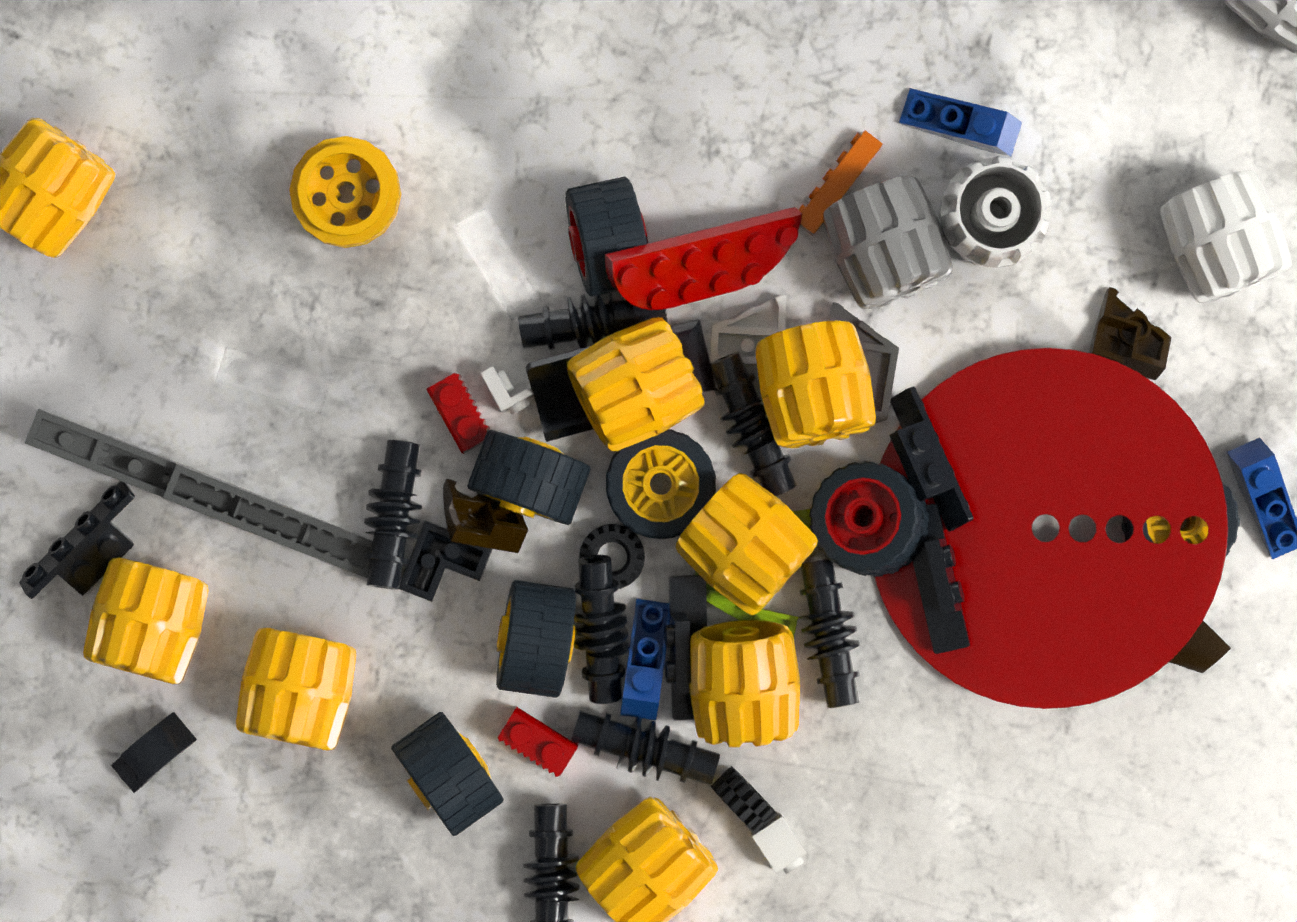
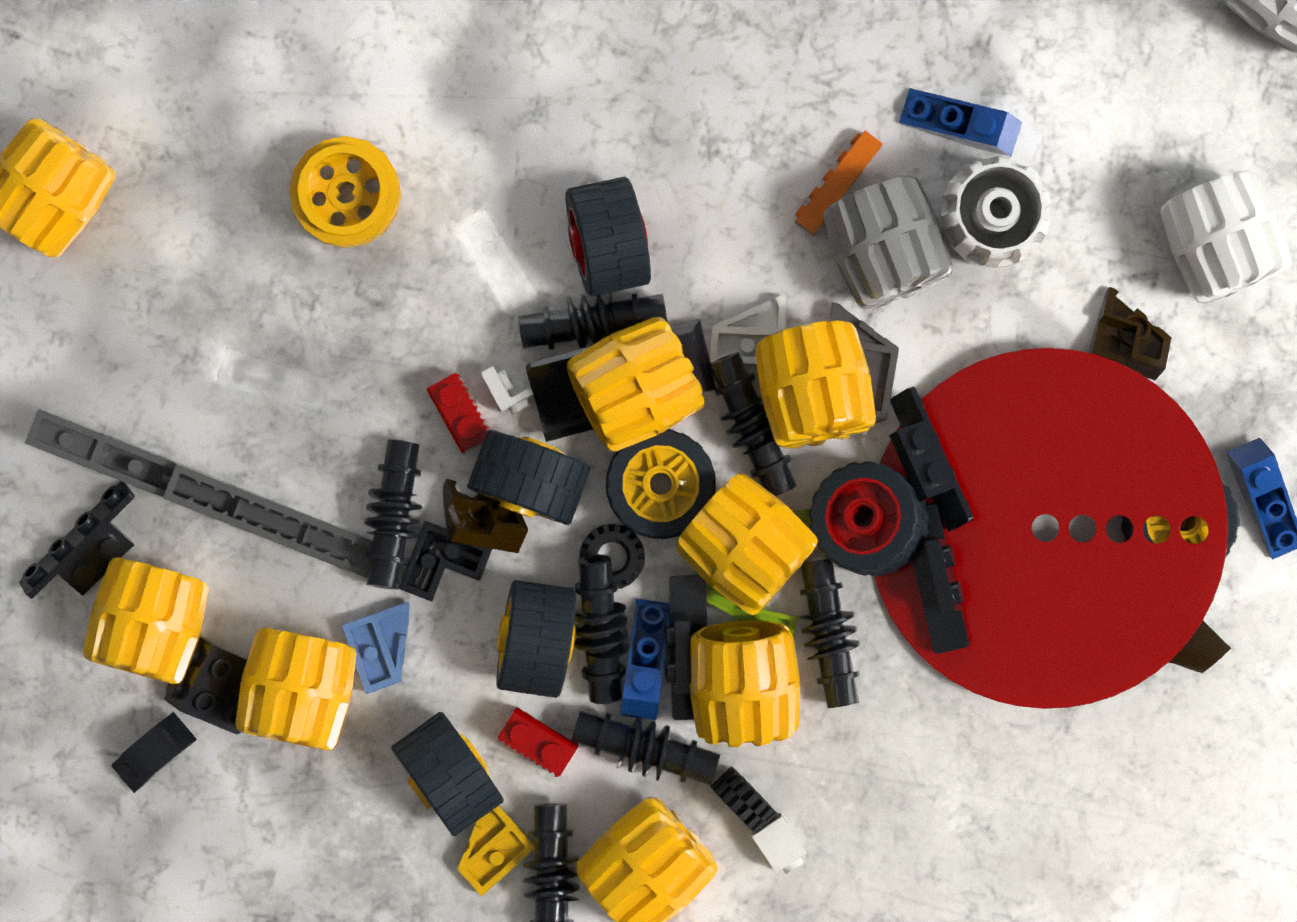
red plate [605,207,802,310] -> none
none -> black bracket [164,636,247,734]
none -> medium blue wing [341,602,411,694]
none -> yellow wing [457,805,535,897]

